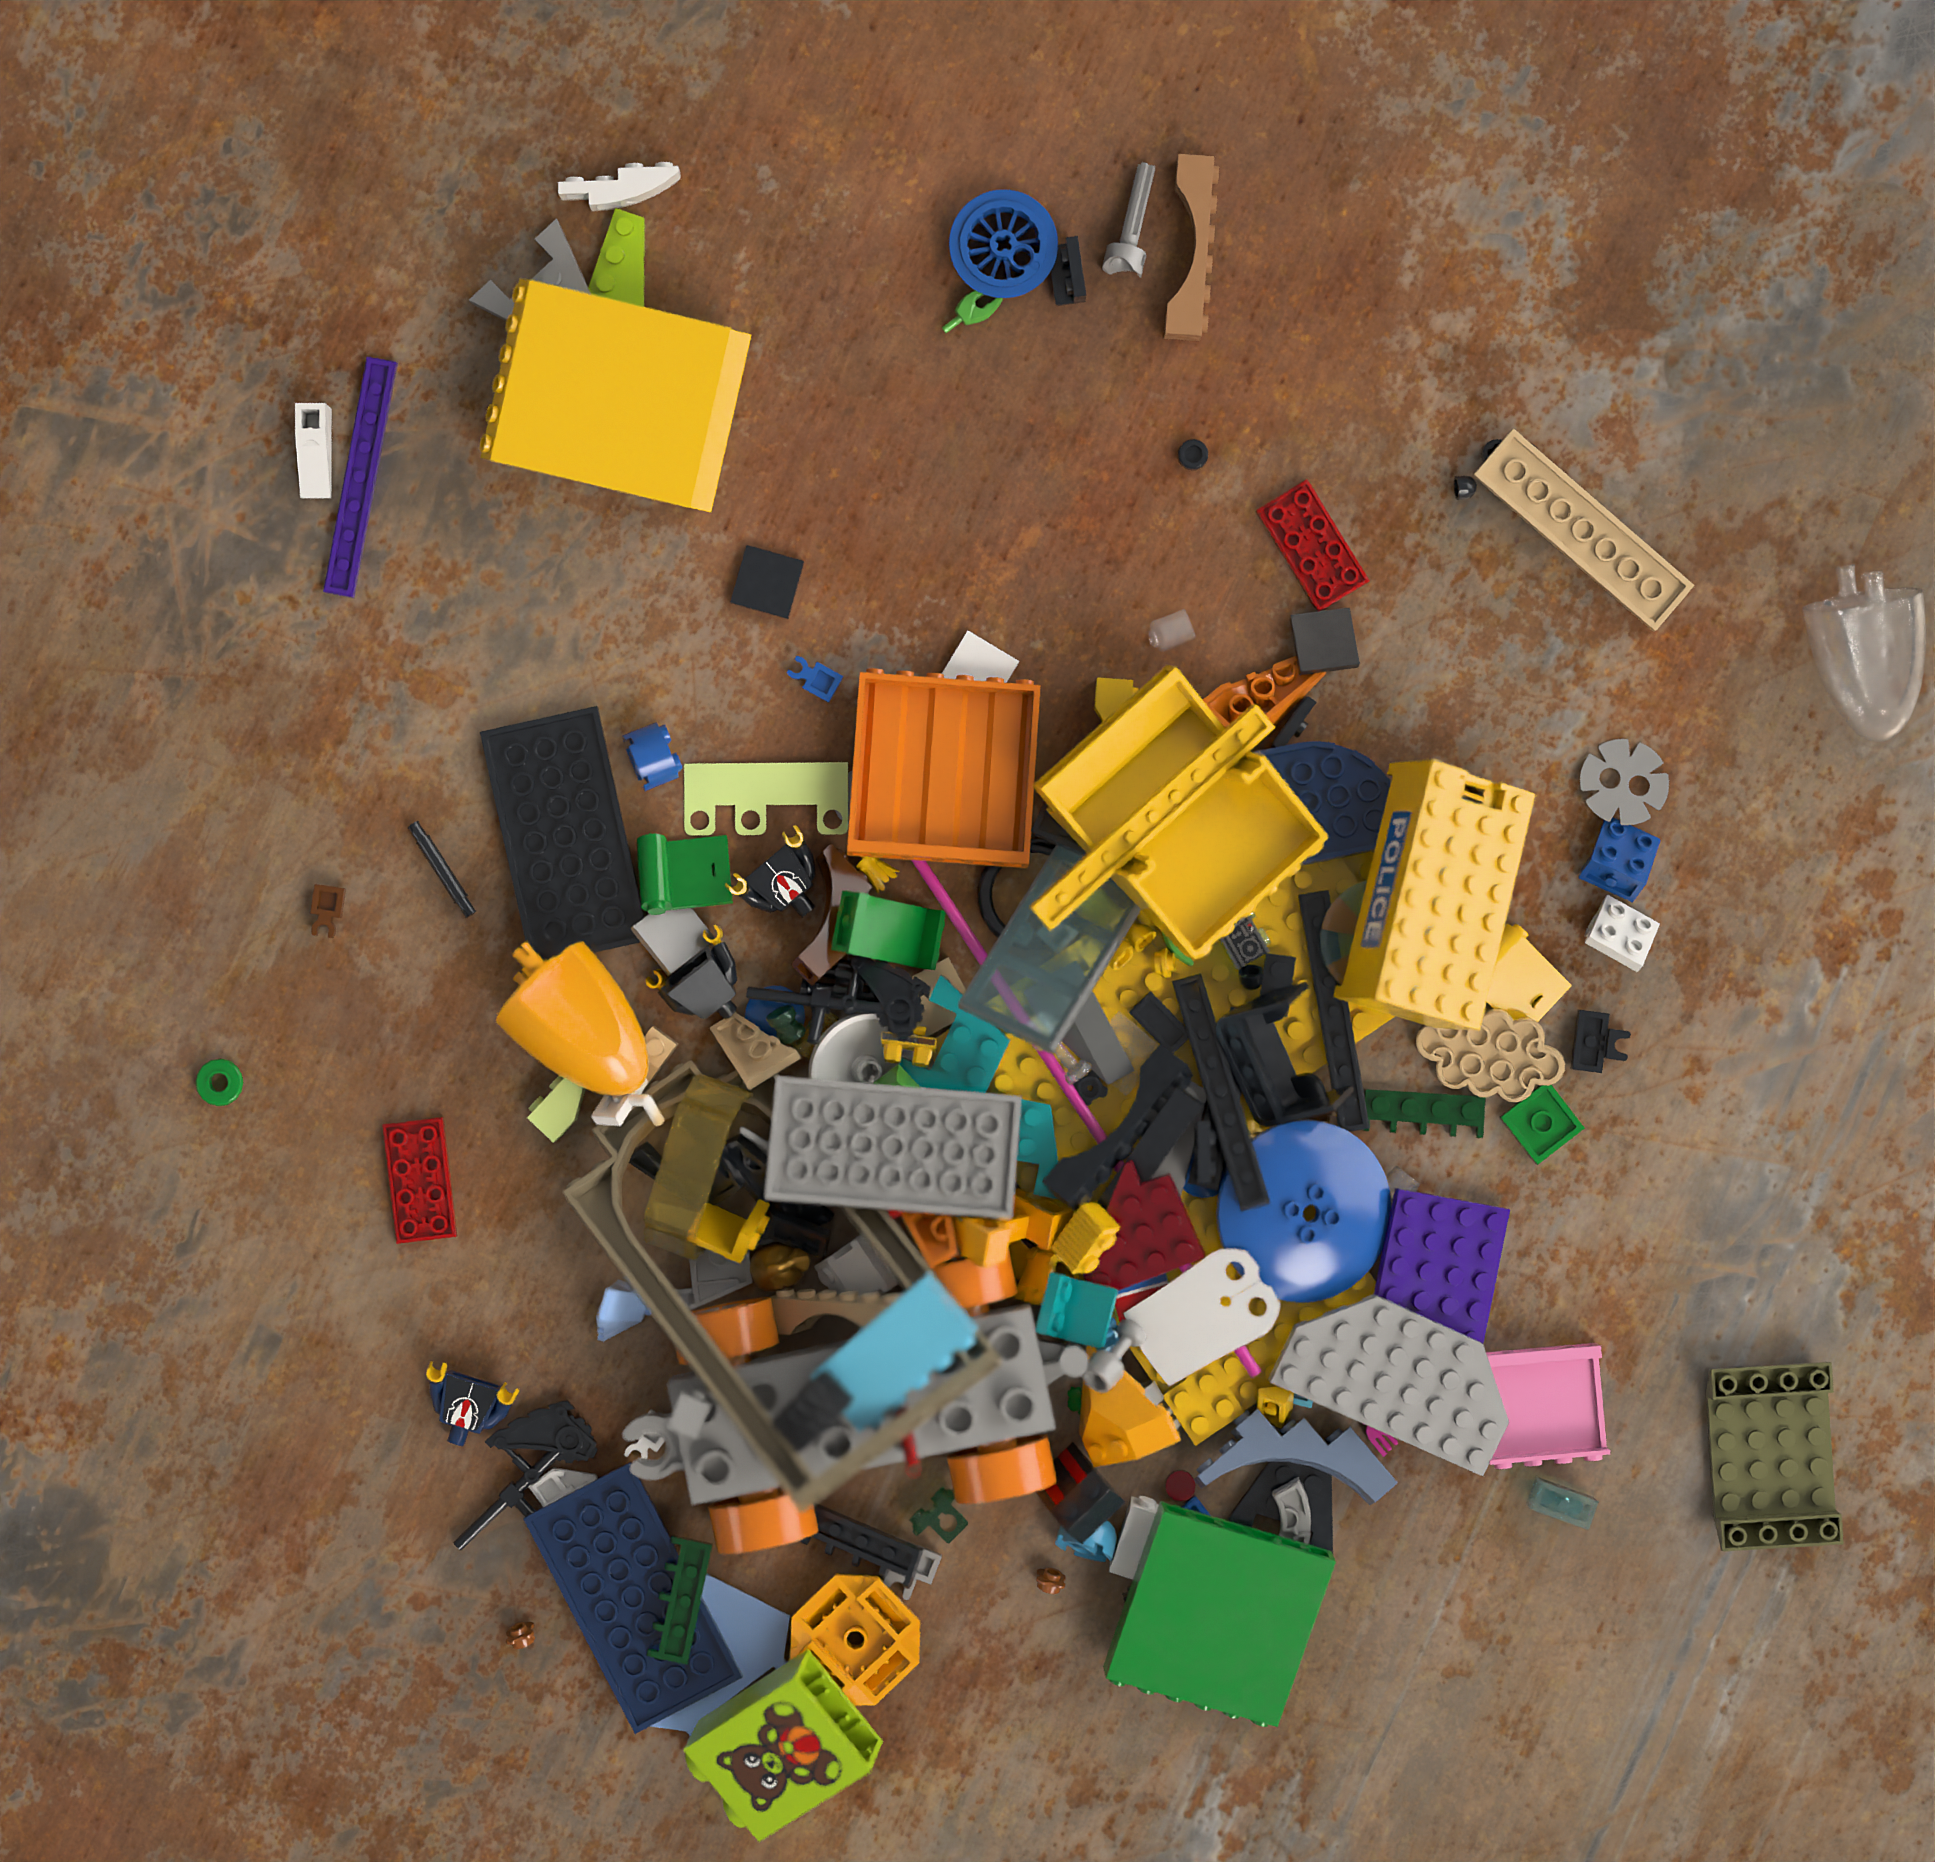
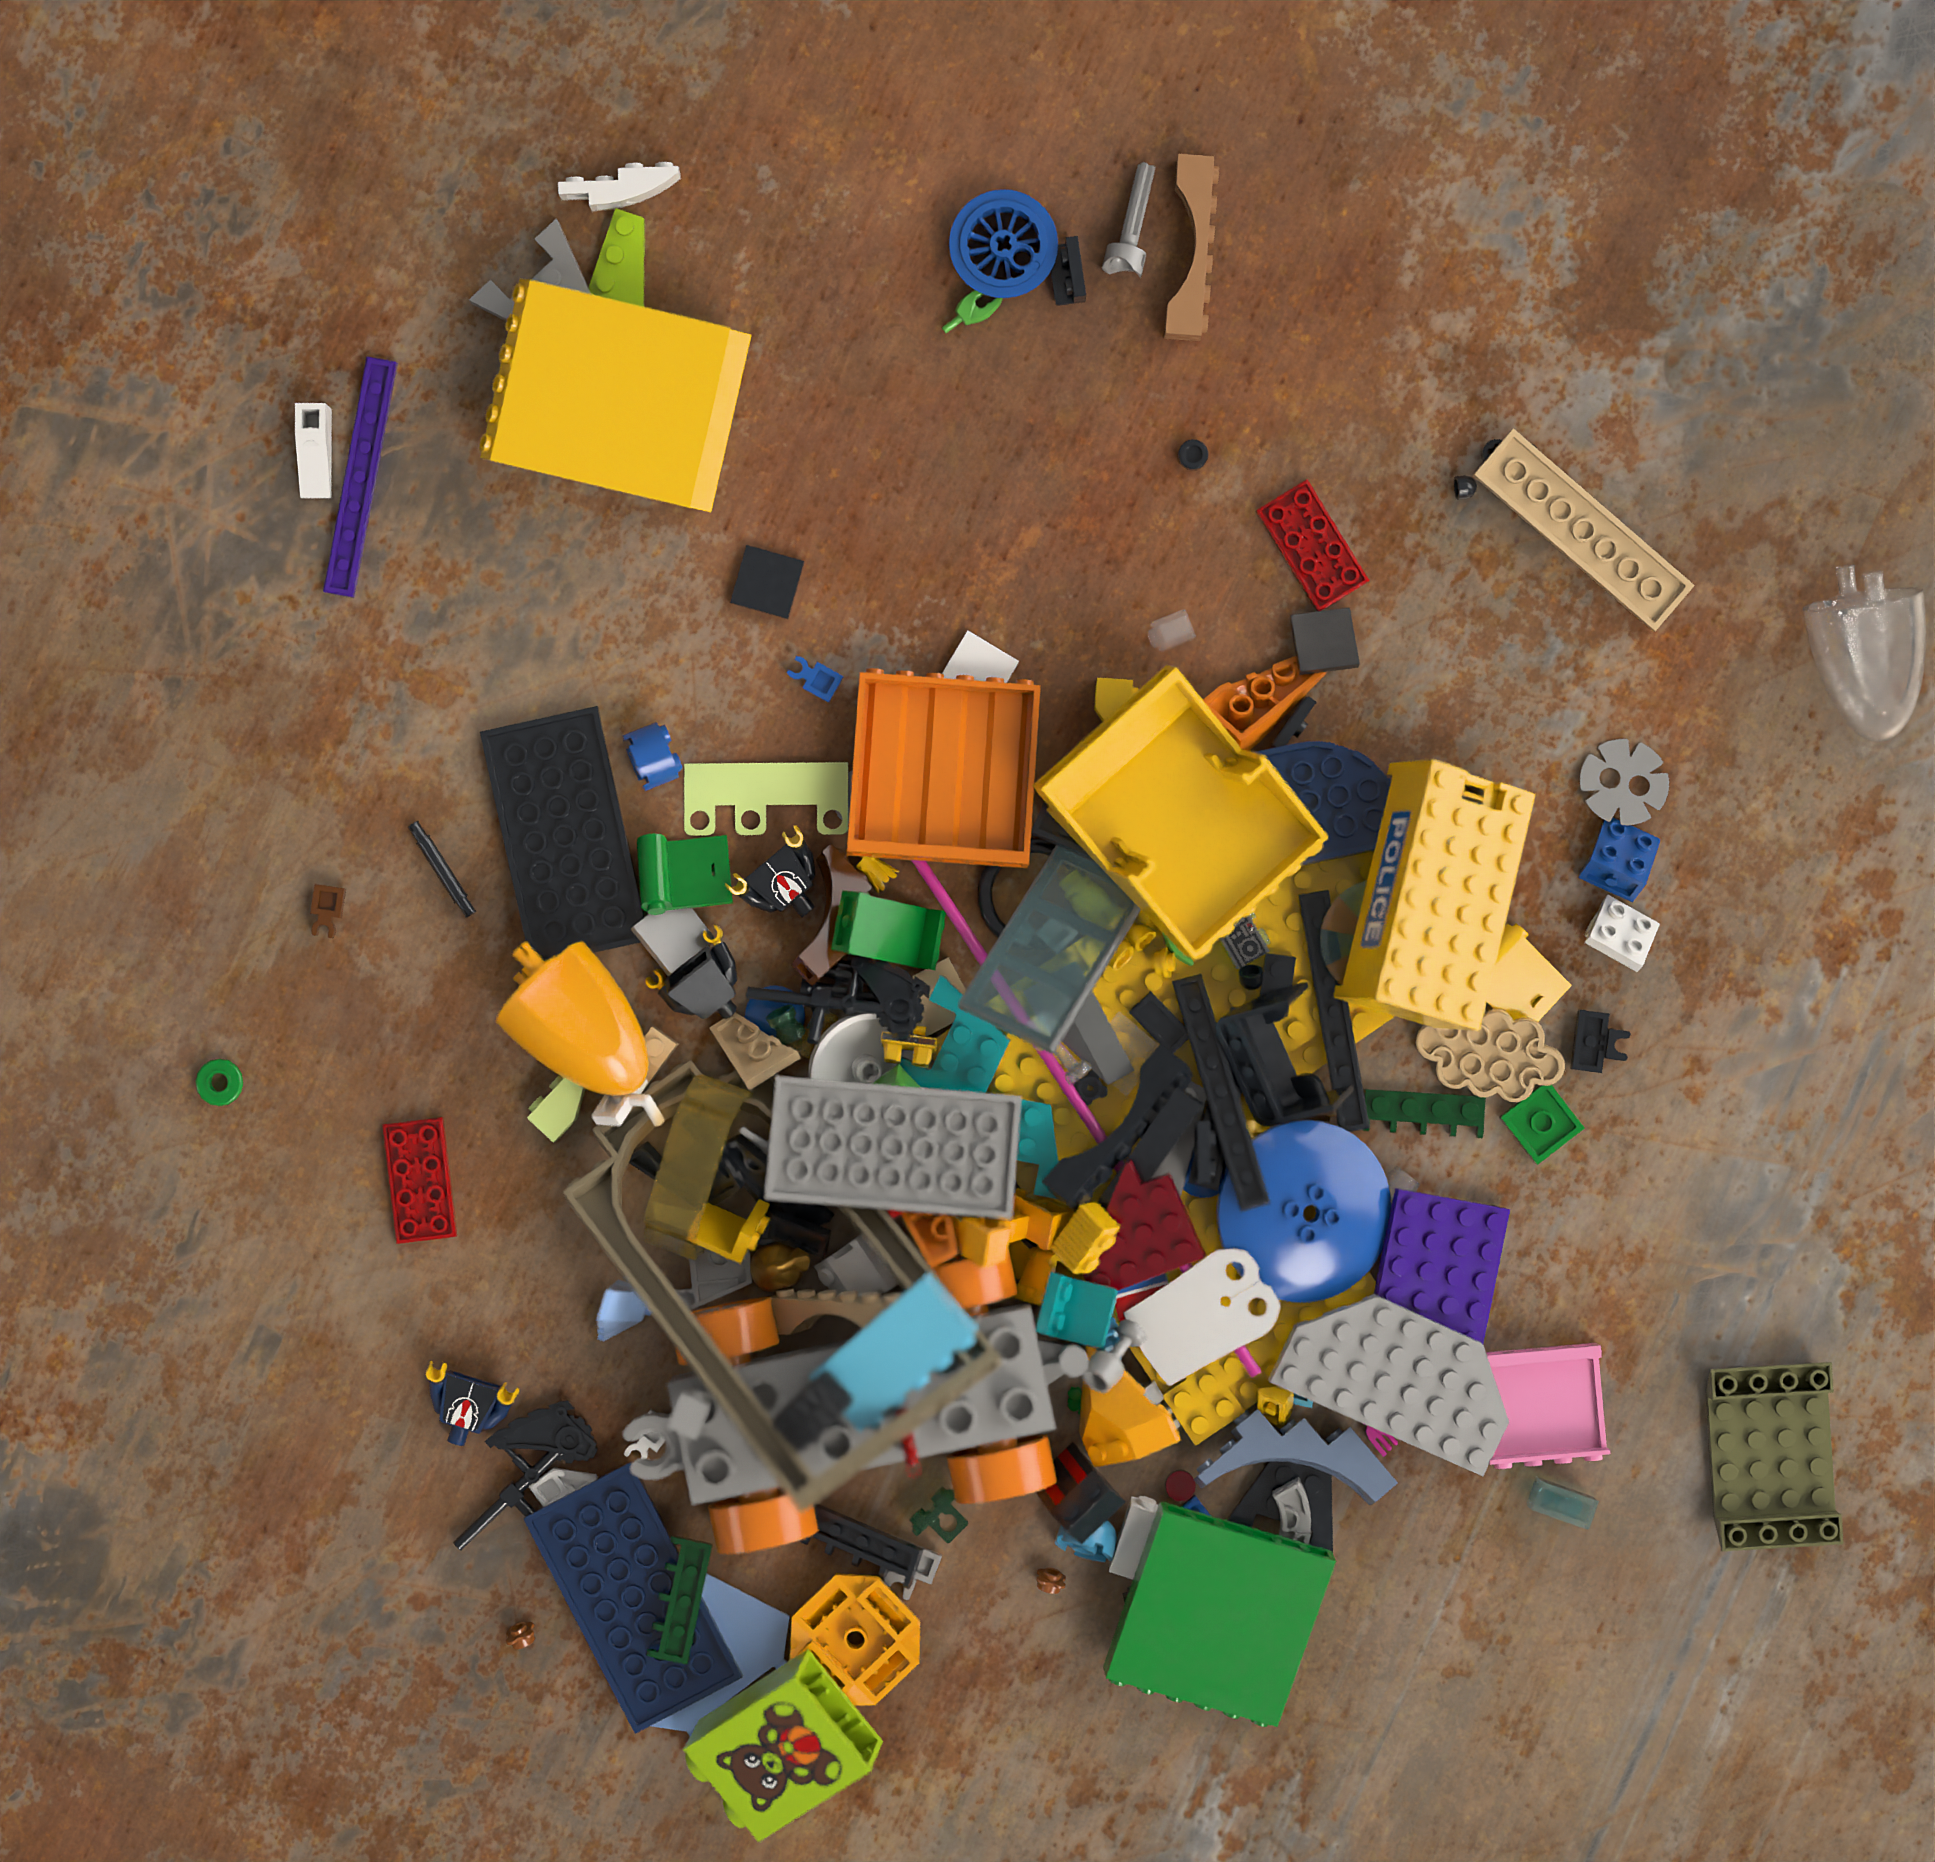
yellow plate [1029,704,1275,930] -> none

